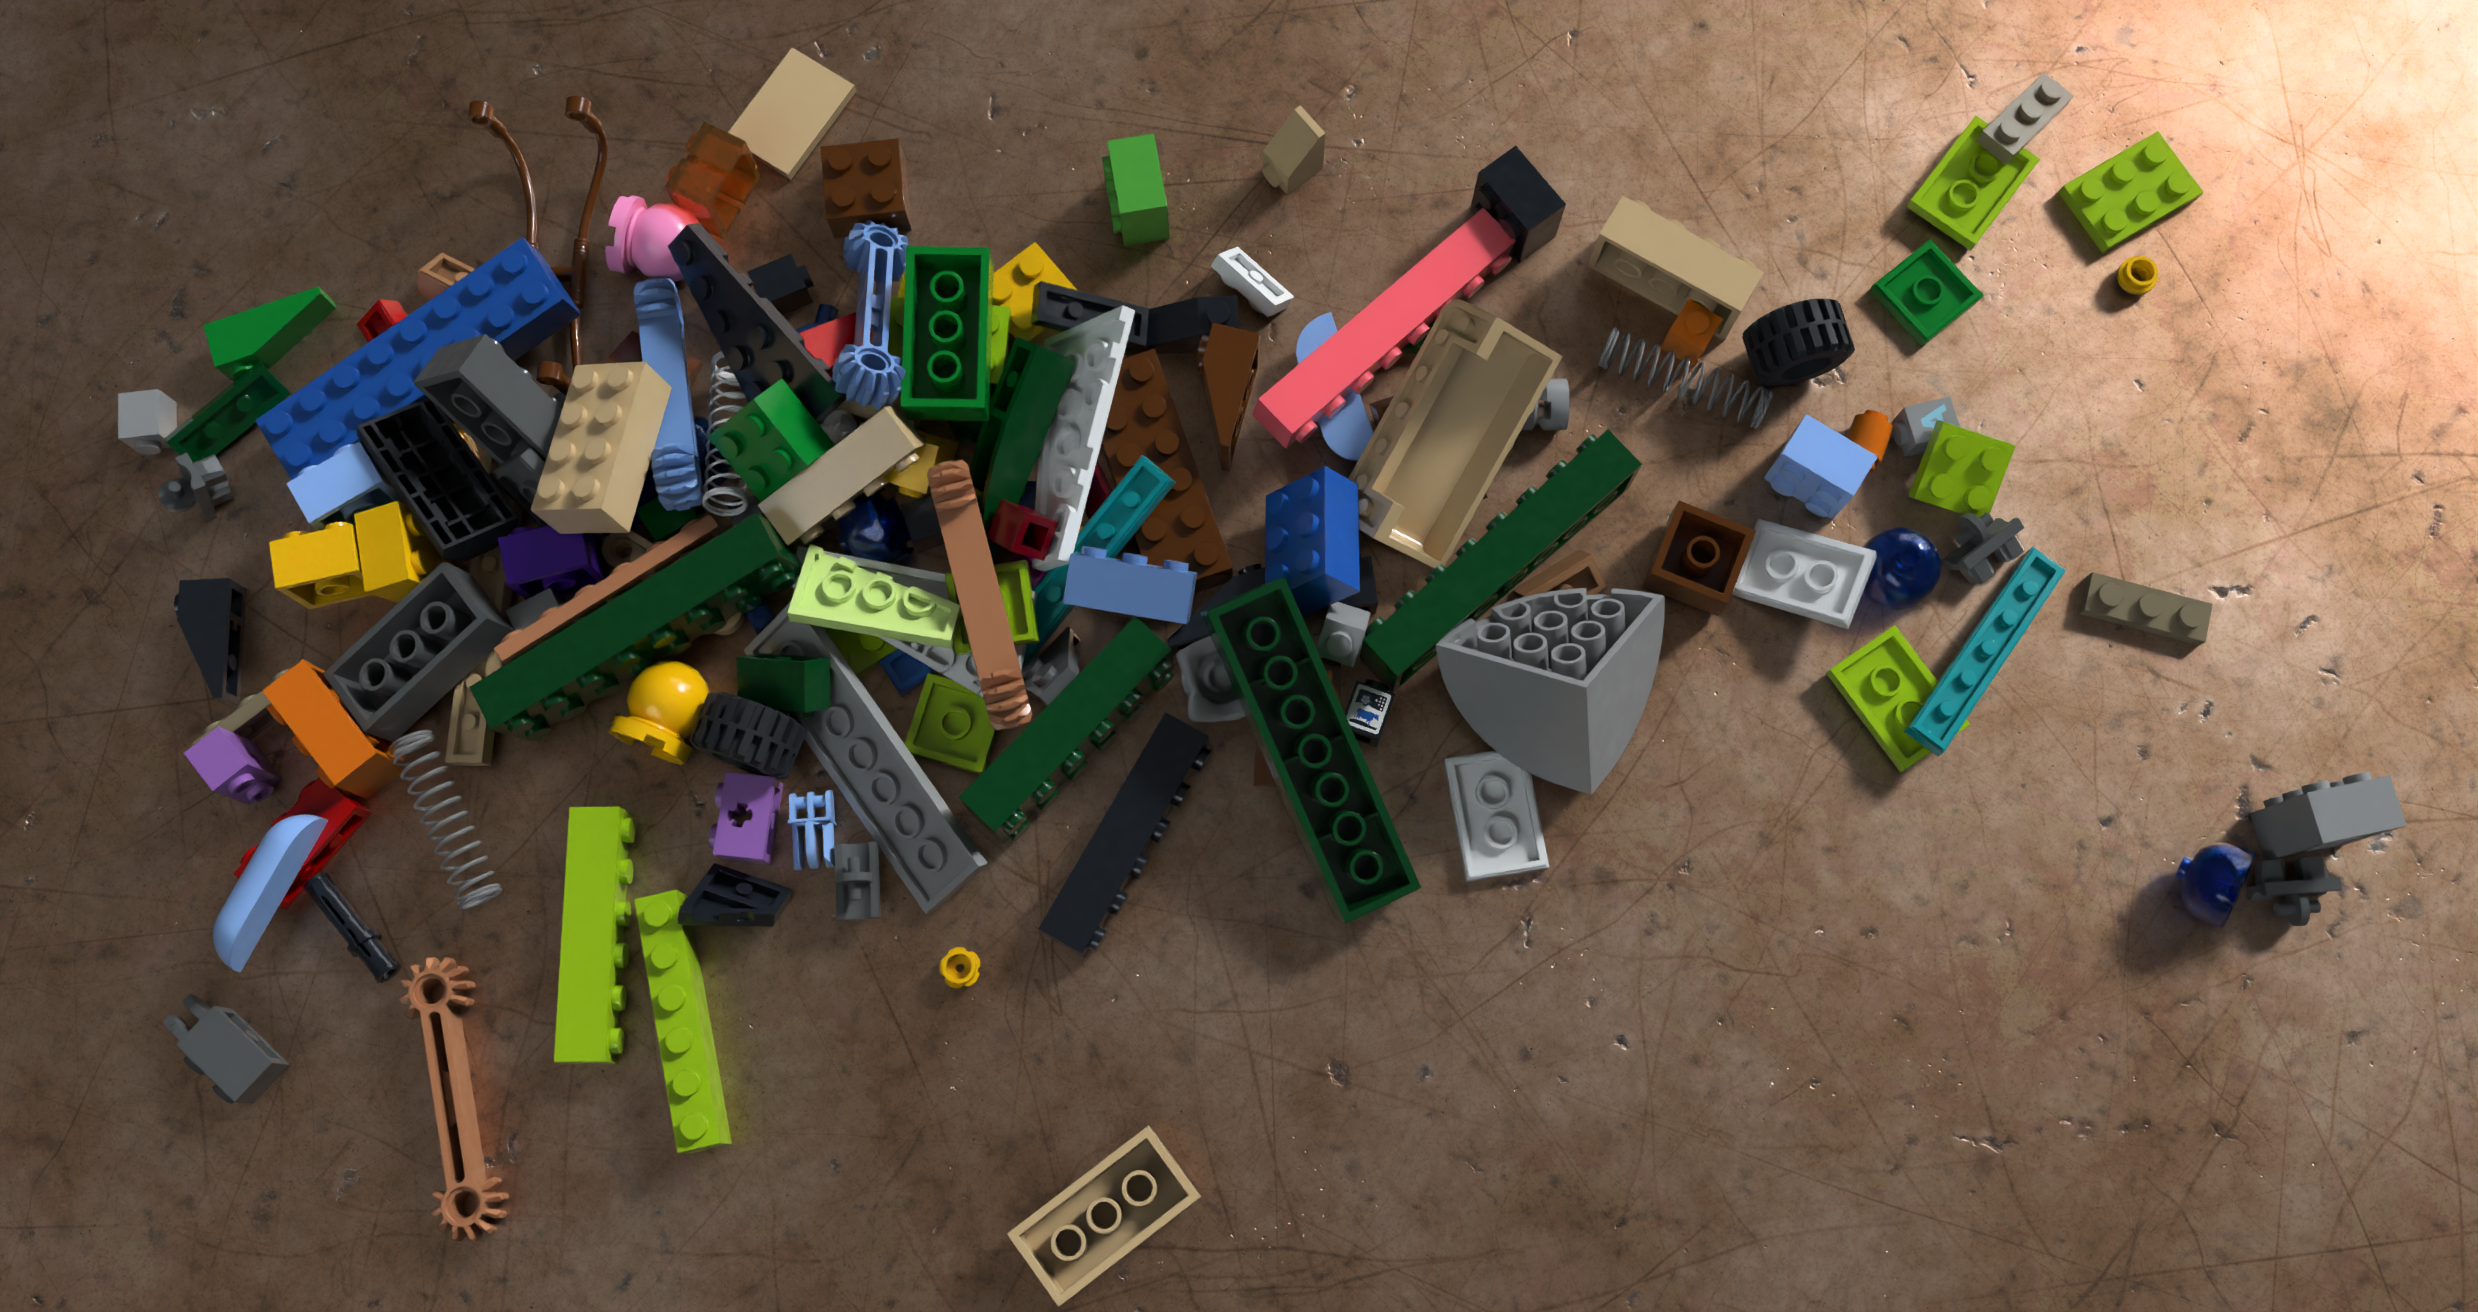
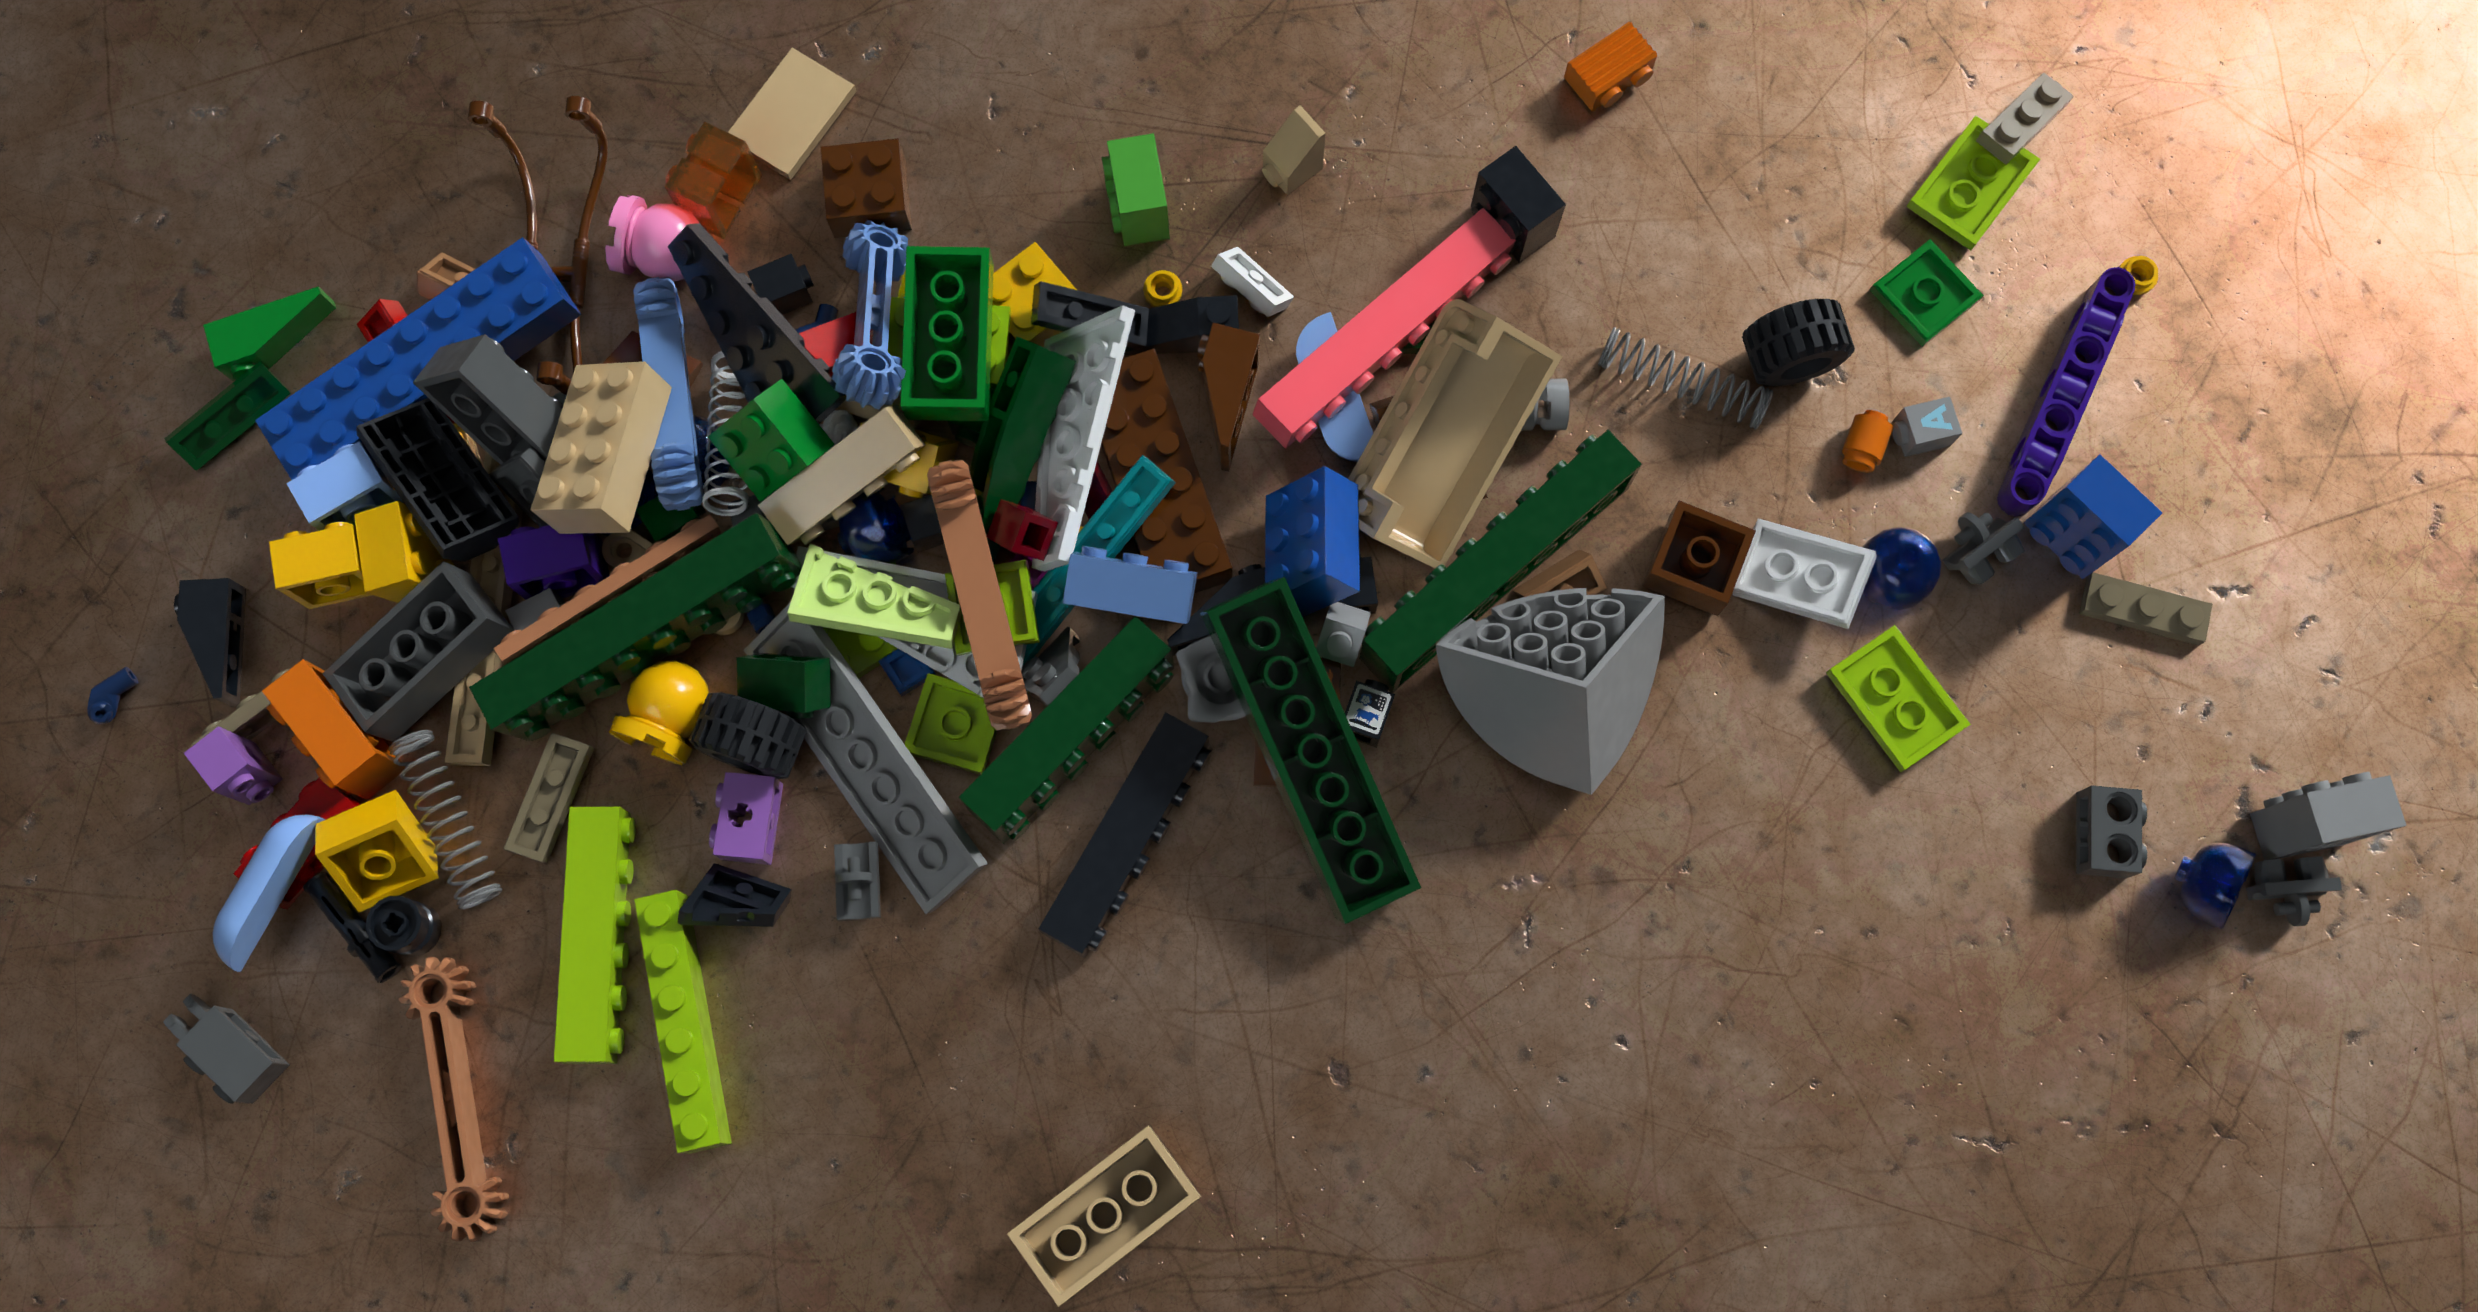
light grey brick [118,389,177,455] -> none
dark grey hips [158,453,233,522] -> none
light blue arm [788,790,837,871] -> none
yellow plate [939,947,981,989] -> none
white tile [1443,751,1549,882] -> none
tan brick [1587,195,1764,341] -> none
orange brick [1660,299,1723,367] -> none
light blue brick [1763,414,1878,520] -> none
teal tile [1904,547,2066,756] -> none
lime plate [1908,420,2016,518] -> none
lime plate [2058,131,2204,254] -> none
none -> dark blue arm [87,667,139,724]
none -> yellow brick [315,790,438,912]
none -> black wheel [366,896,442,956]
none -> dark tan plate [504,732,594,864]
none -> yellow plate [1143,270,1183,307]
none -> orange brick [1564,22,1657,111]
none -> dark purple beam [1997,267,2136,517]
none -> blue brick [2024,454,2163,579]
none -> dark grey brick [2076,785,2147,878]

